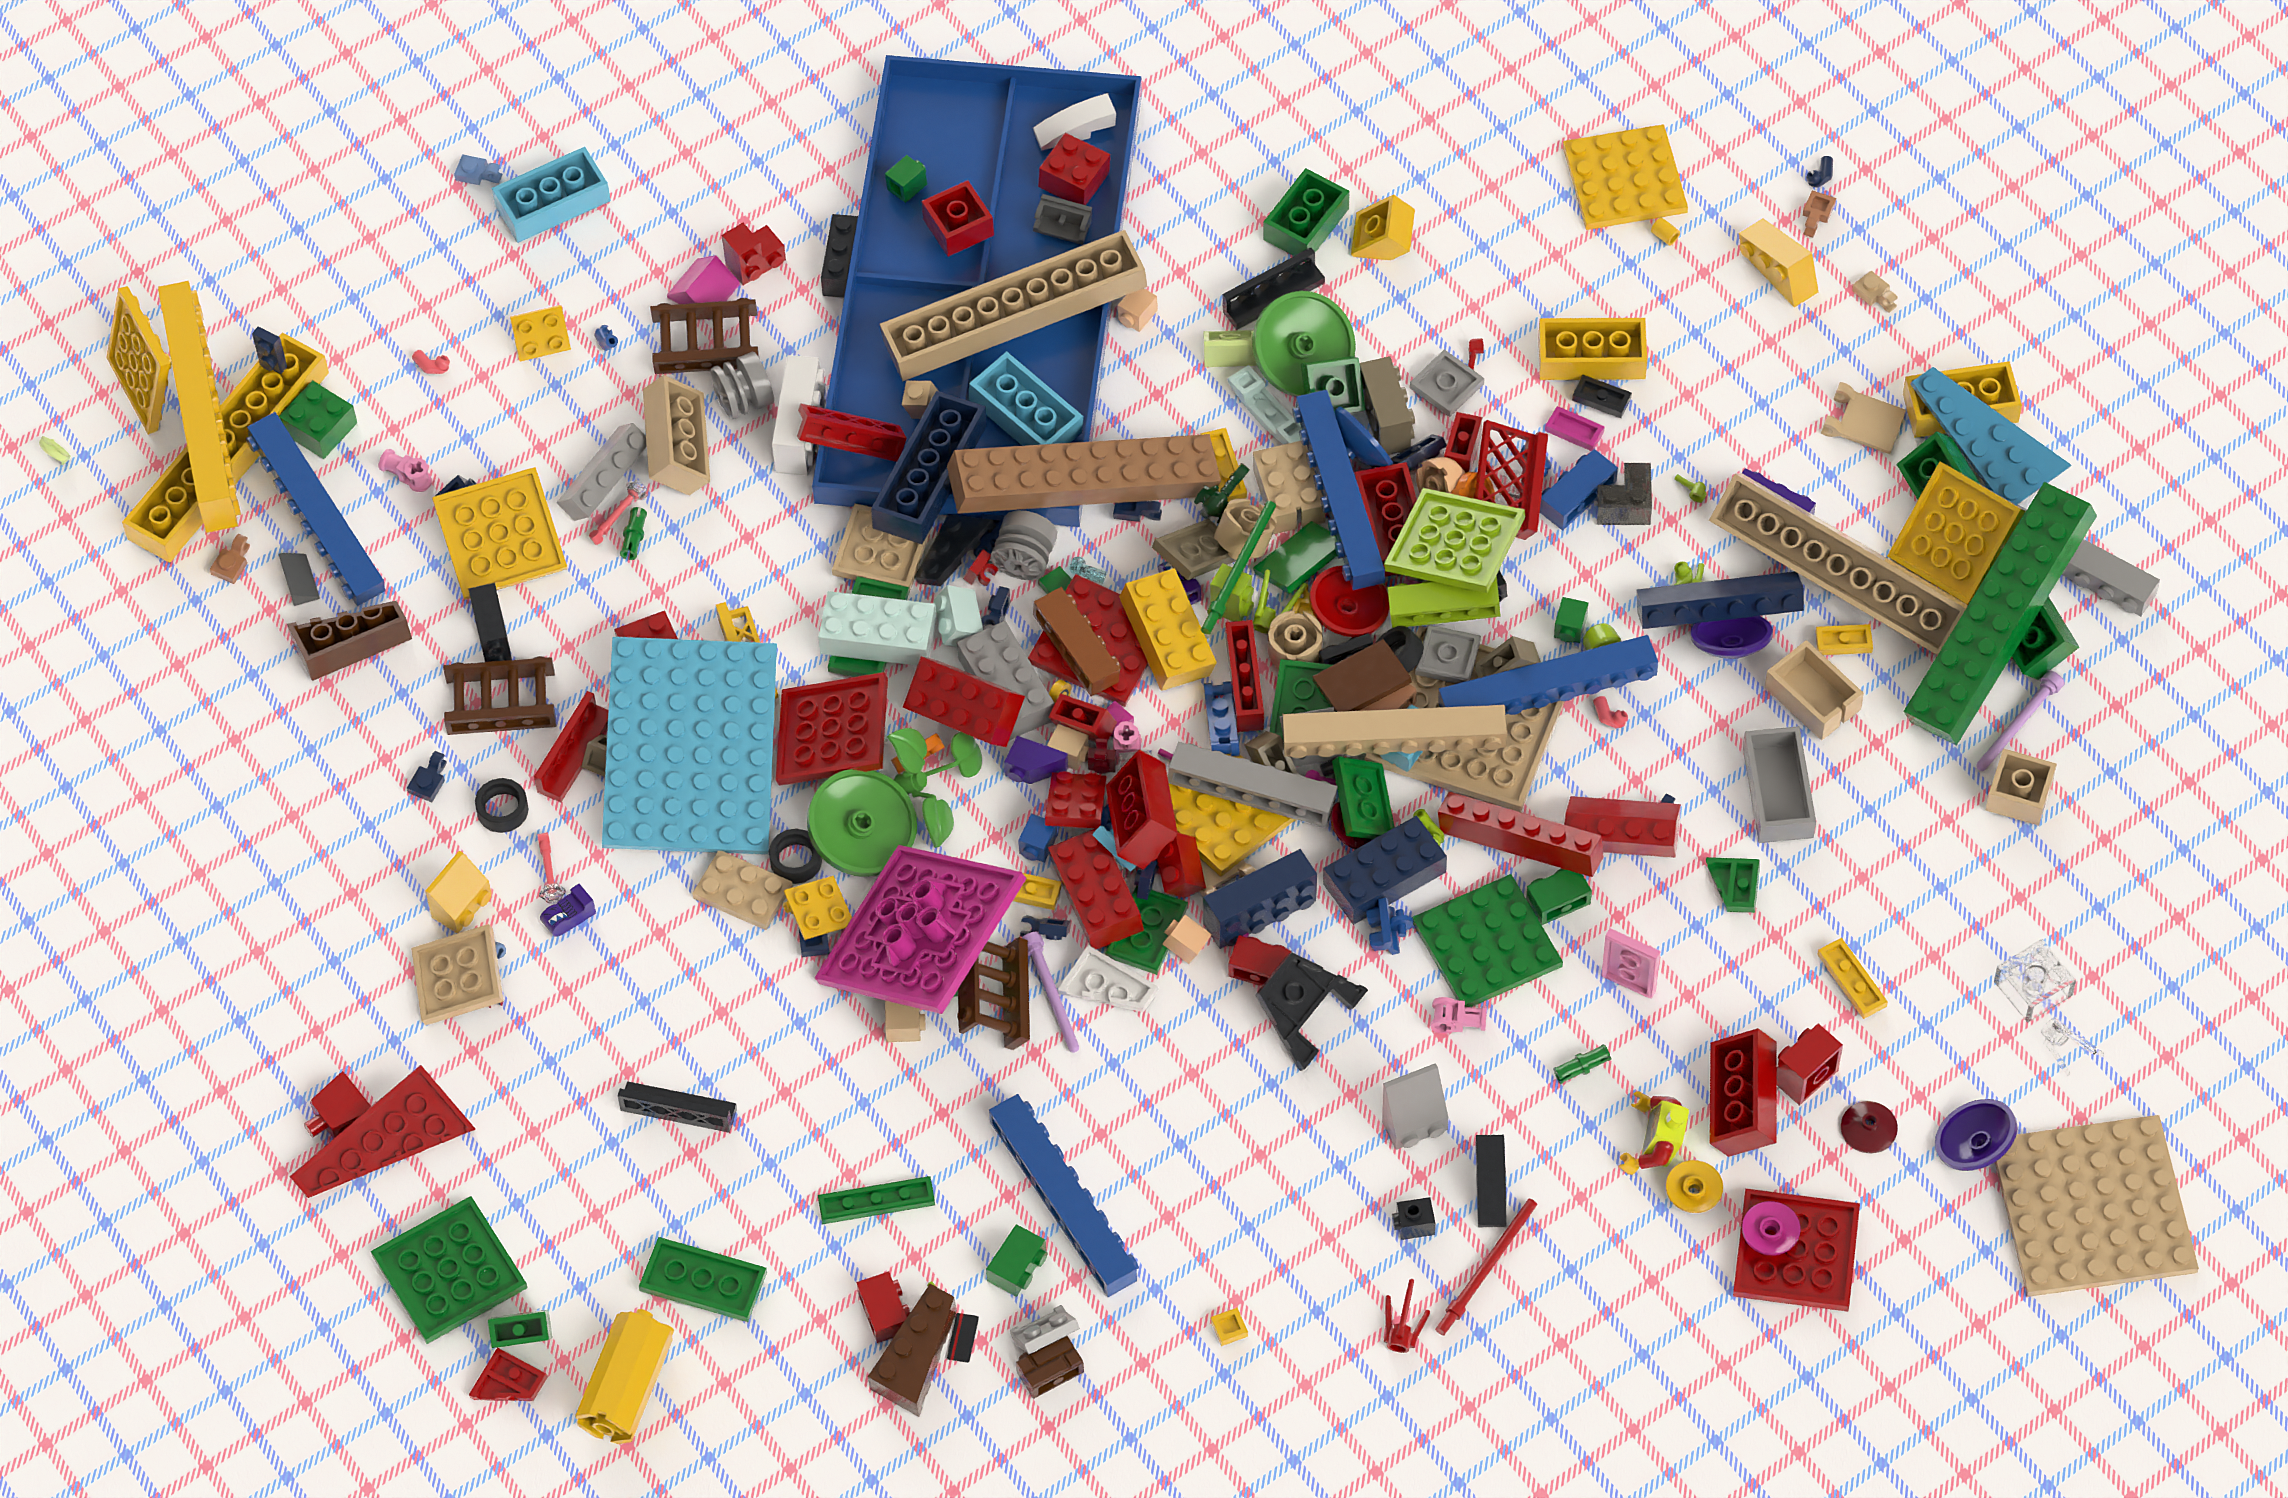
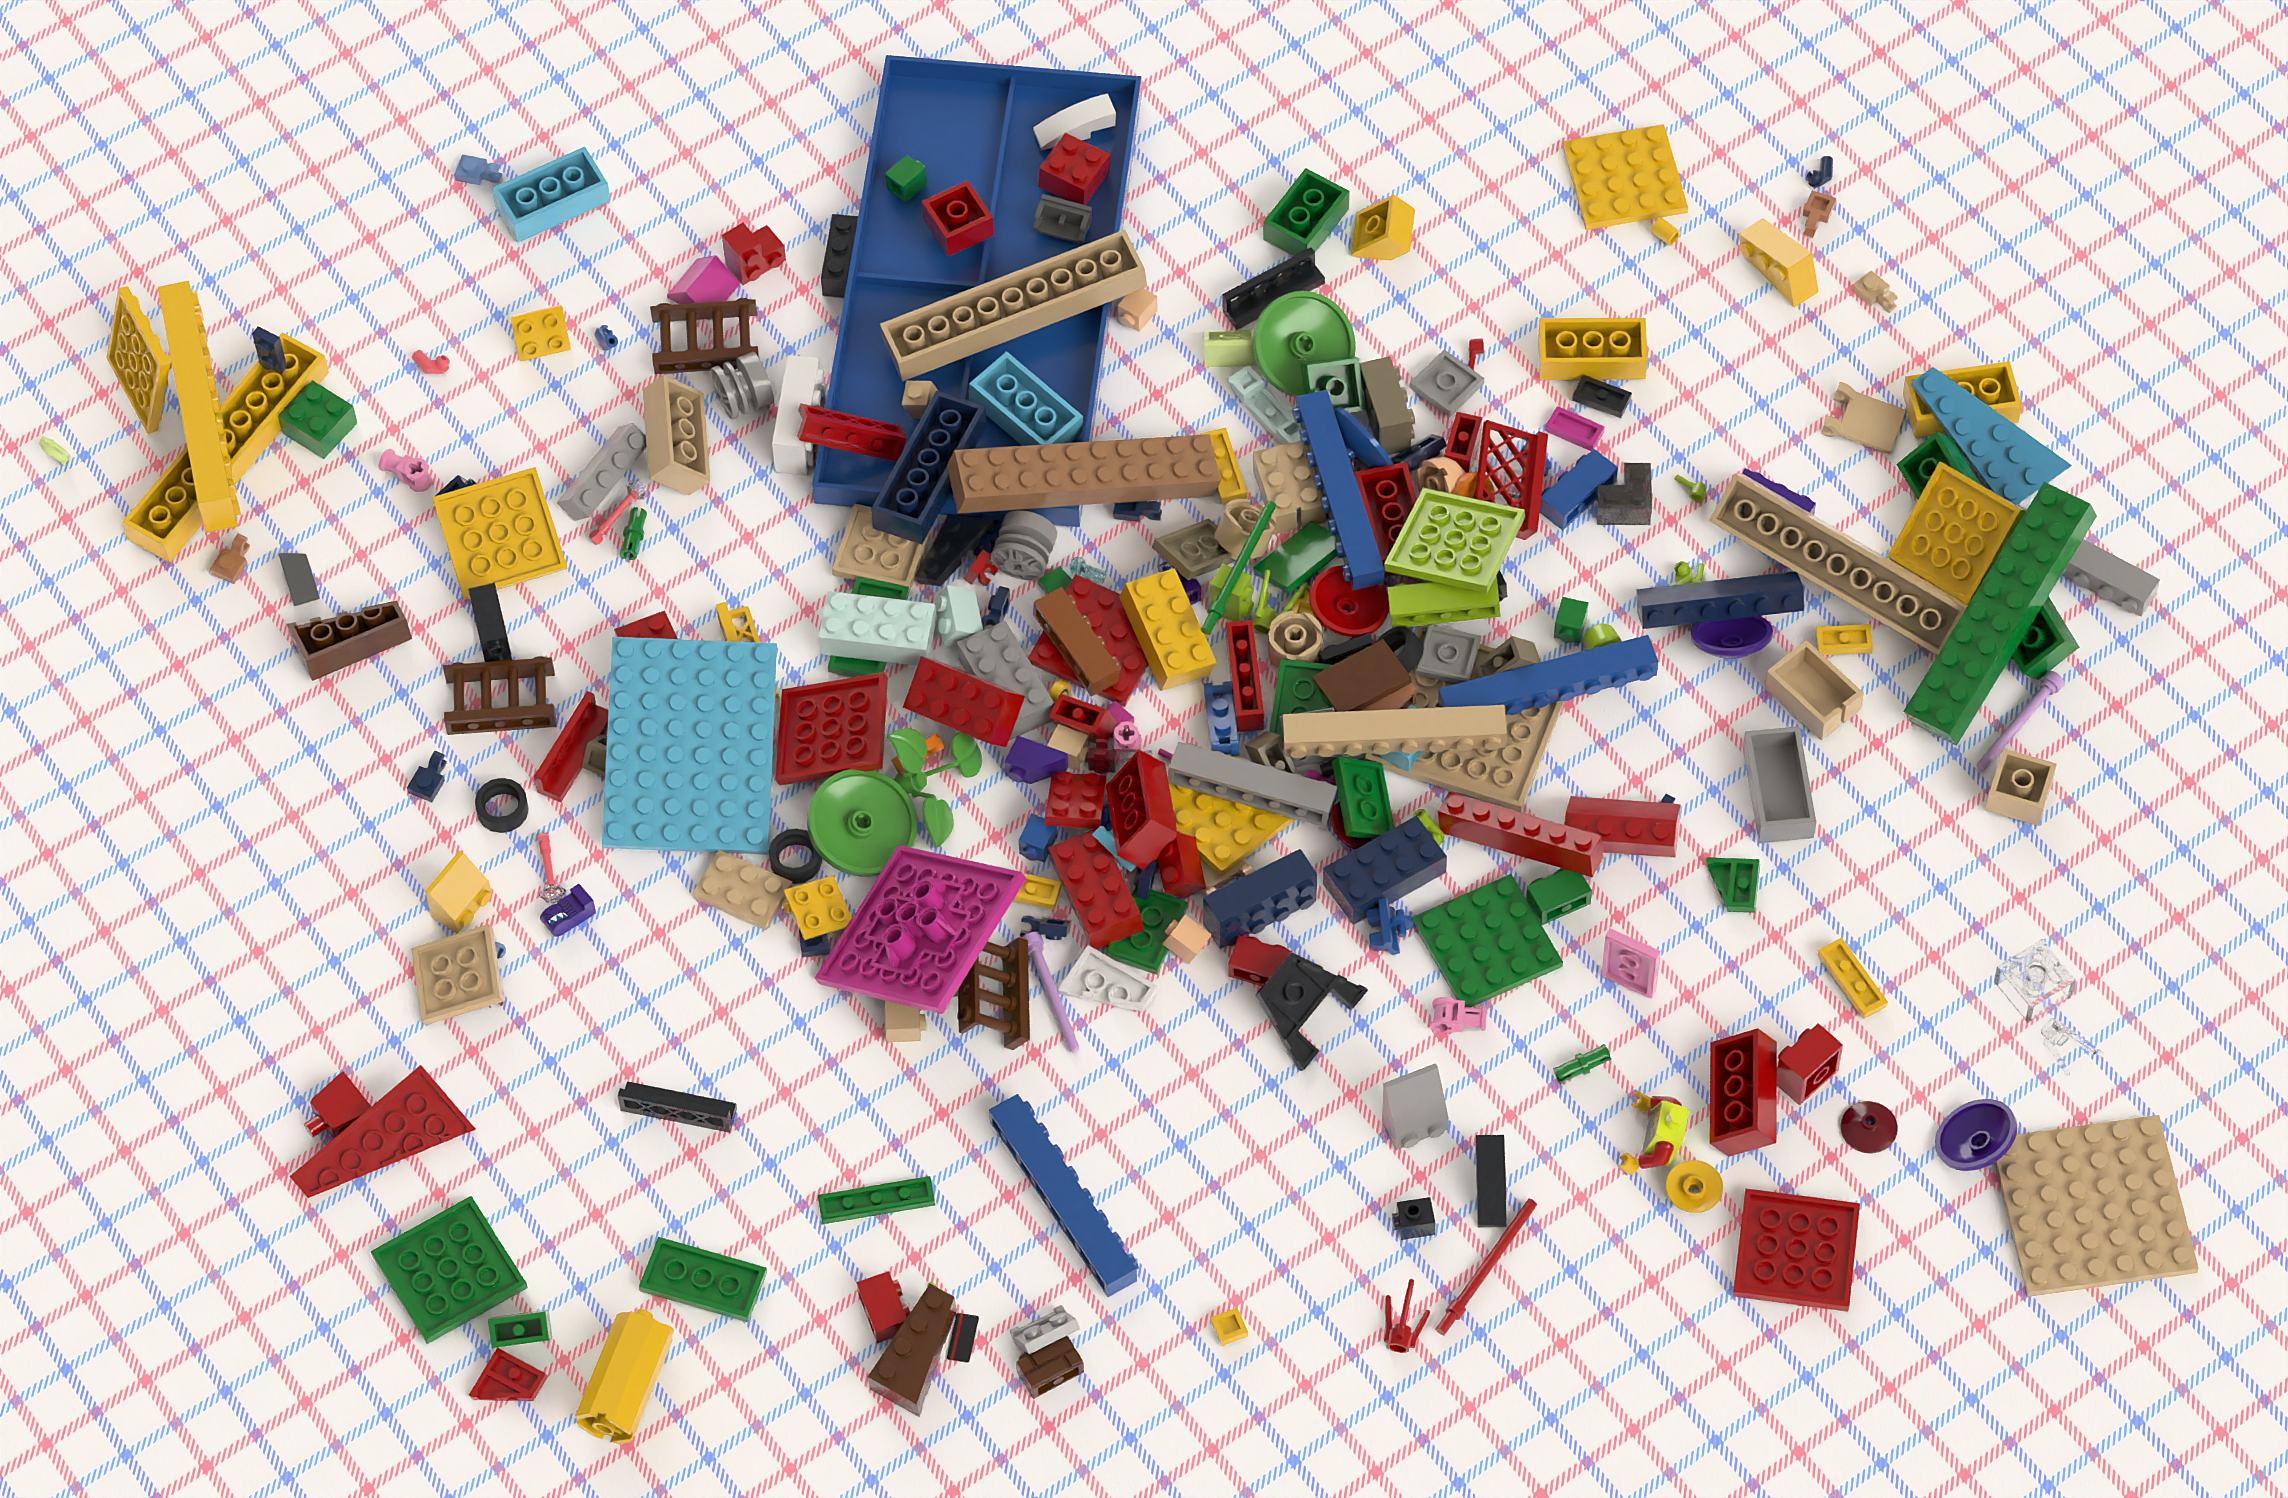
blue brick [246,412,385,607] -> none
green brick [986,1224,1048,1297] -> none
dark green piece [1194,463,1250,524] -> none
coral arm [1593,696,1628,729] -> none
dark pink dish [1742,1201,1800,1255] -> none

